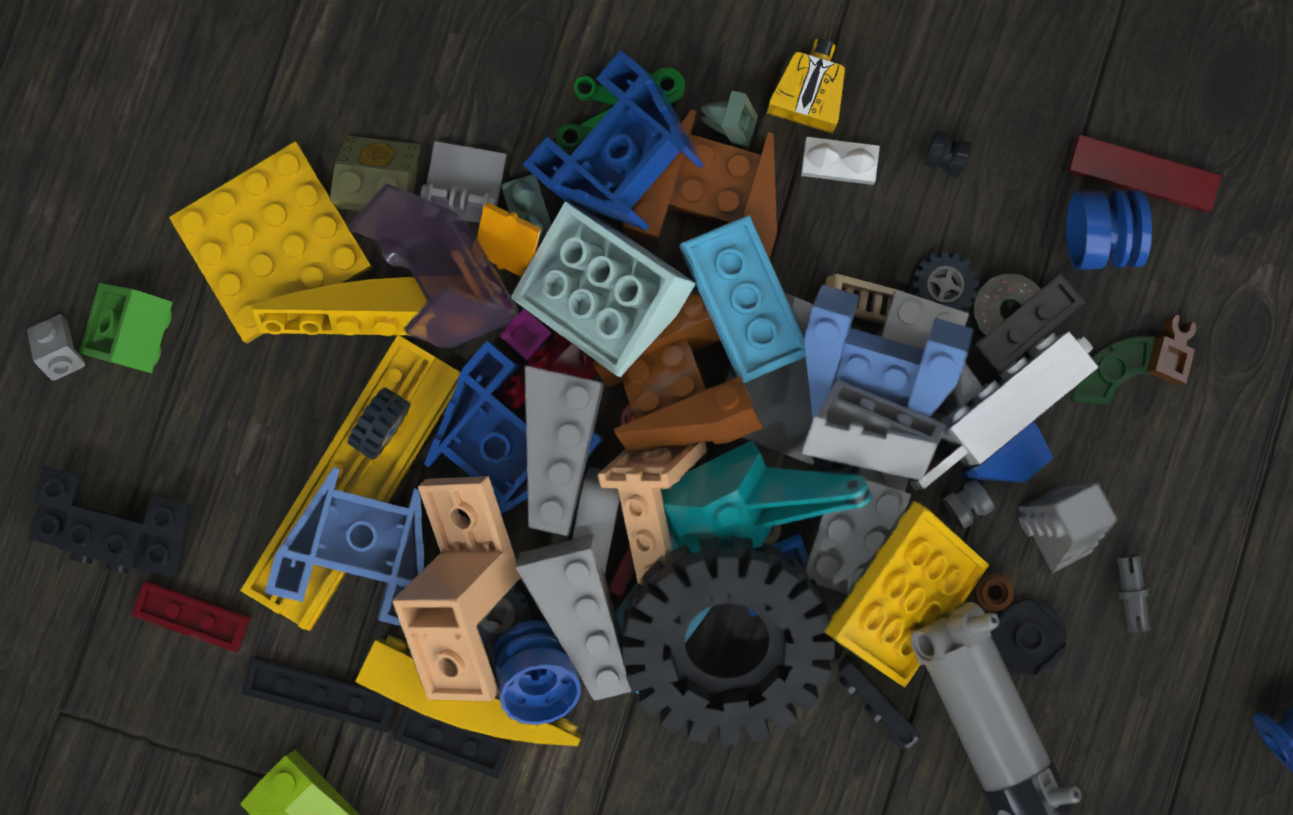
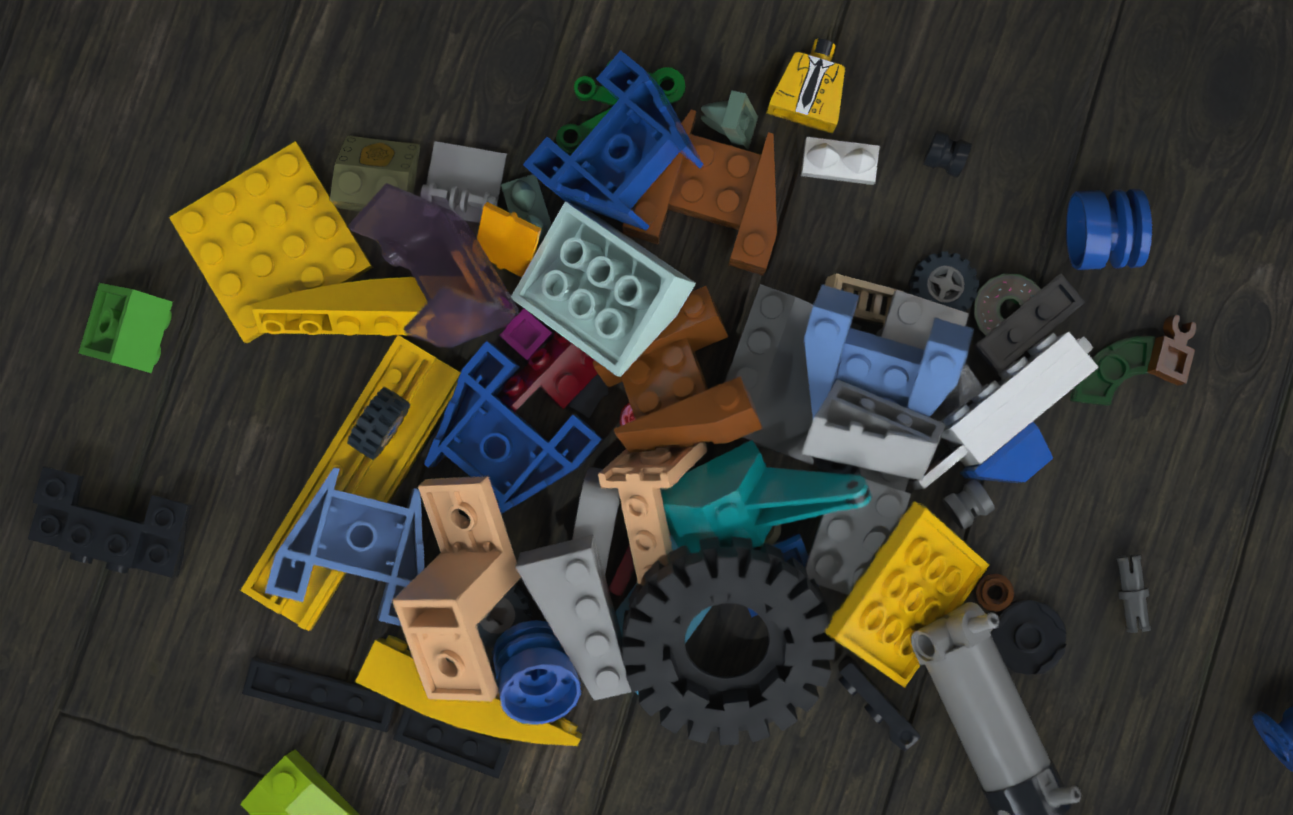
light grey bracket [27,314,85,380] -> none
dark red tile [131,580,252,653] -> none
light grey wedge [525,366,604,536] -> none
medium azure tile [679,215,806,383] -> none
light grey wedge [1018,484,1116,573] -> none
dark red tile [1067,135,1221,213] -> none

